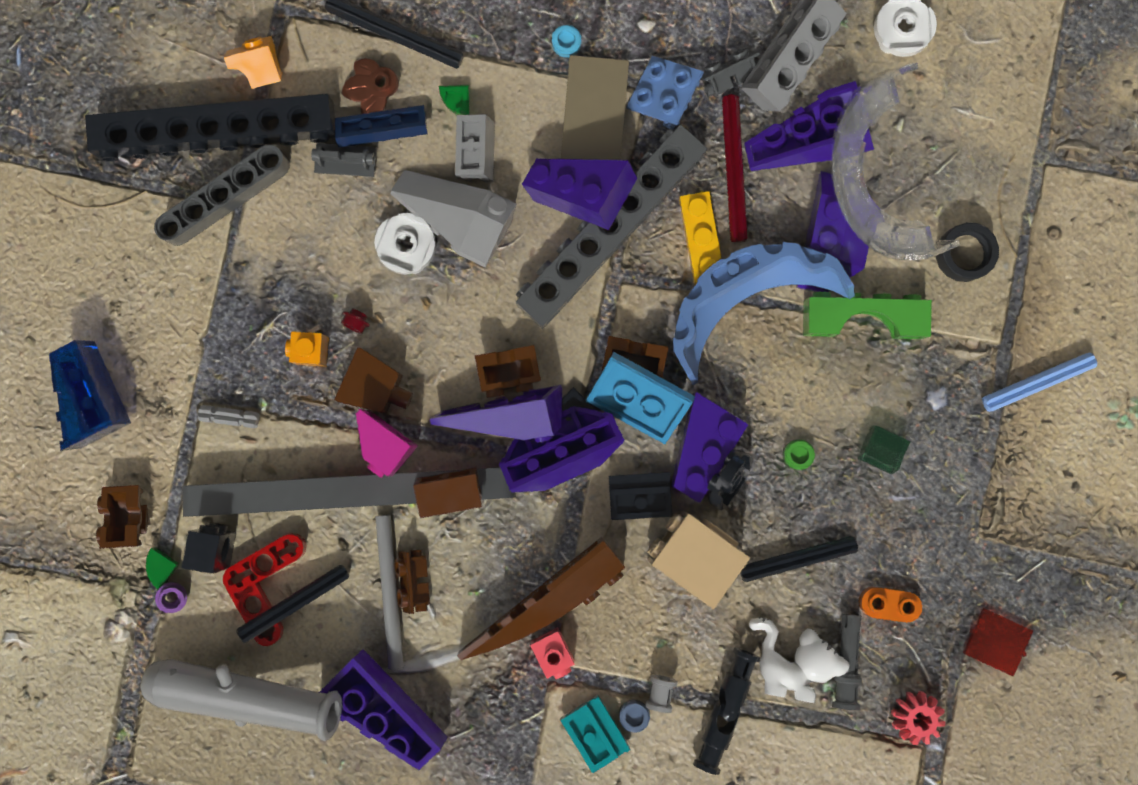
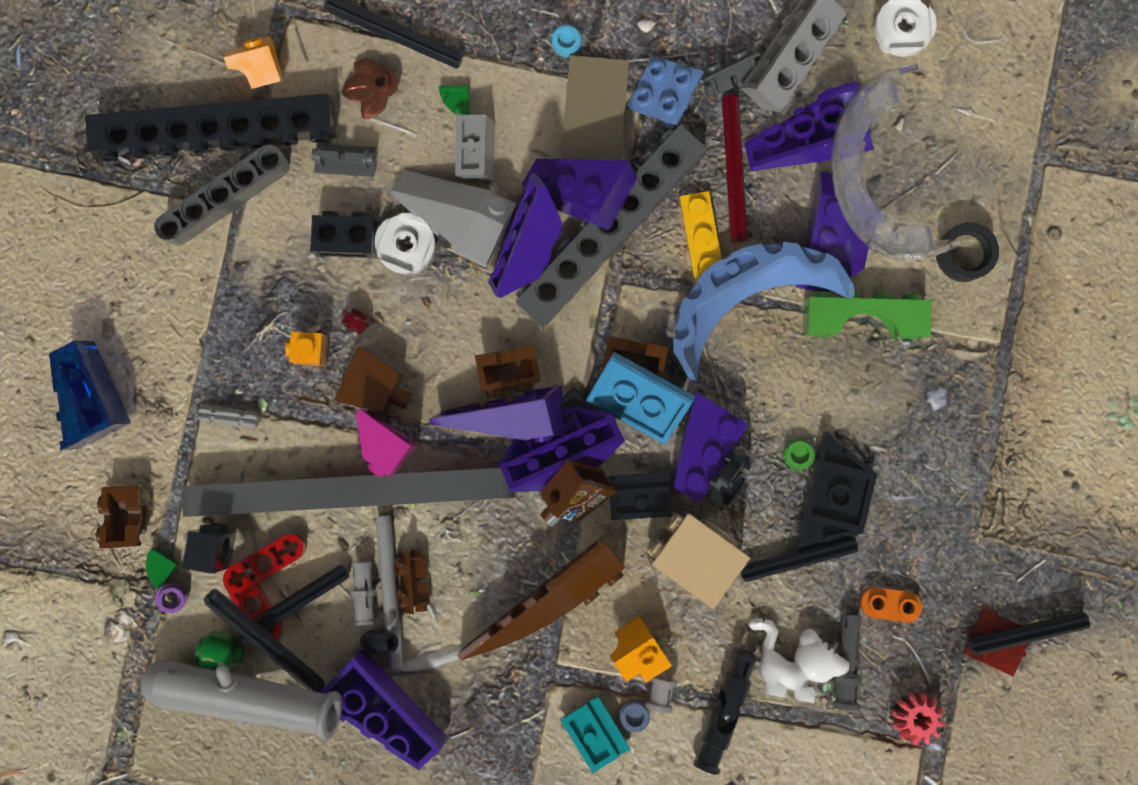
dark blue plate [335,105,428,147] -> none
reddish brown hinge [413,467,482,518] -> none
coral brick [530,627,575,679] -> none
clear green piece [858,425,911,475] -> none
light blue axle [982,353,1097,412] -> none
none -> green head [195,631,245,672]
none -> black axle [204,589,325,692]
none -> black brick [310,211,378,259]
none -> light grey pin [351,561,376,625]
none -> black pin [360,630,399,655]
none -> dark purple wedge [488,173,562,298]
none -> reddish brown torso [541,460,617,526]
none -> light orange brick [609,615,672,683]
none -> black wing [795,432,877,547]
none -> black axle [968,612,1091,655]

